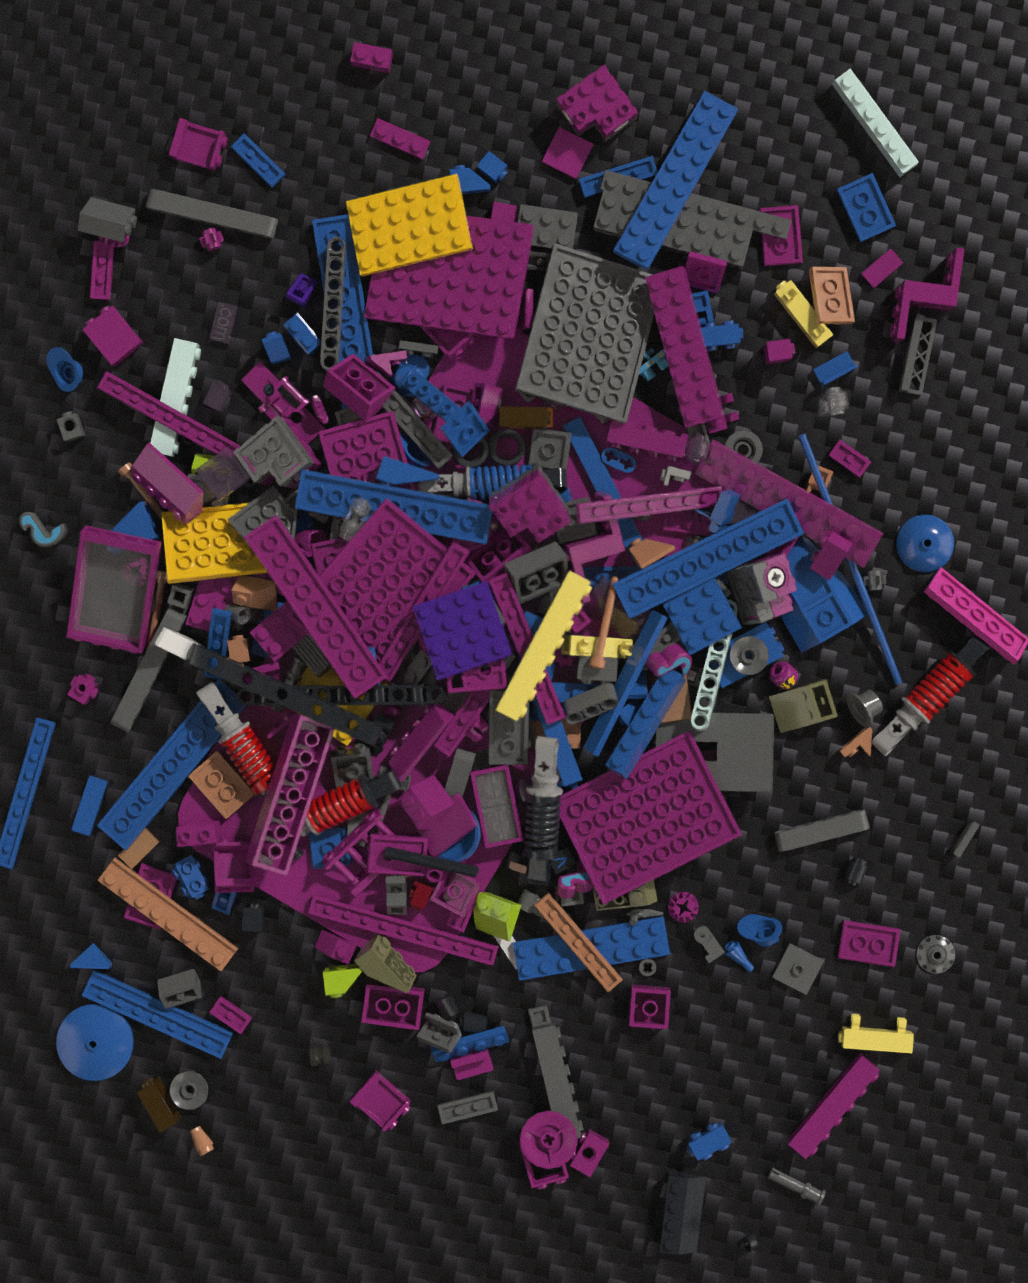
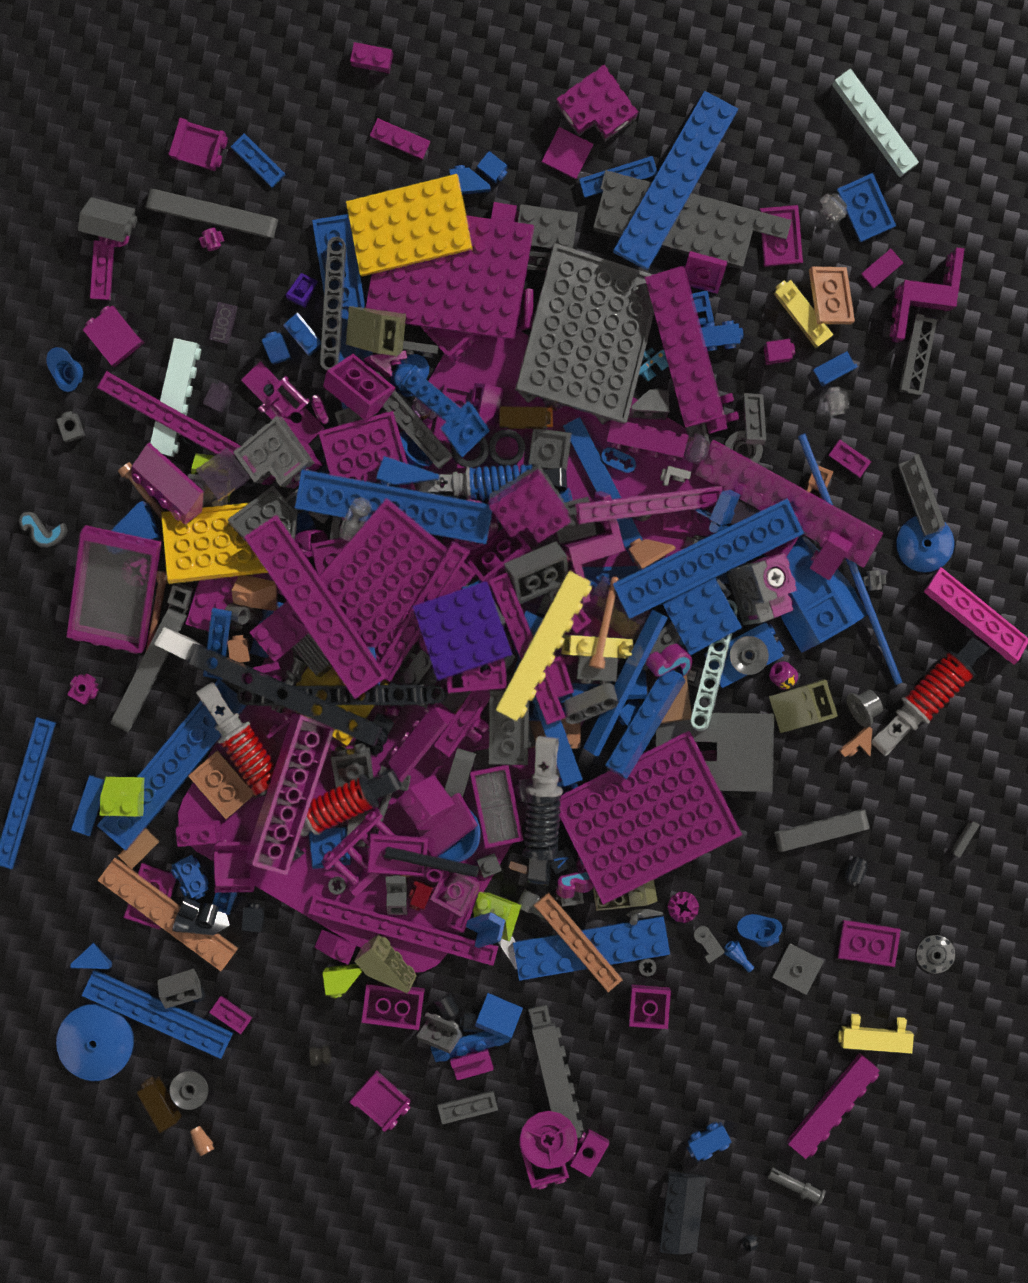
none -> lime slope [100,777,144,816]
none -> black panel [172,897,230,936]
none -> dark grey bush [328,876,346,894]
none -> olive slope [346,306,406,356]
none -> blue panel [466,912,505,948]
none -> blue tile [475,993,523,1041]
none -> dark grey plate [477,852,502,878]
none -> magenta tile [546,655,574,697]
none -> dark grey slope [628,388,670,420]
none -> dark grey plate [743,393,766,445]
none -> clear head [818,193,847,222]
none -> dark grey fence [898,454,945,536]

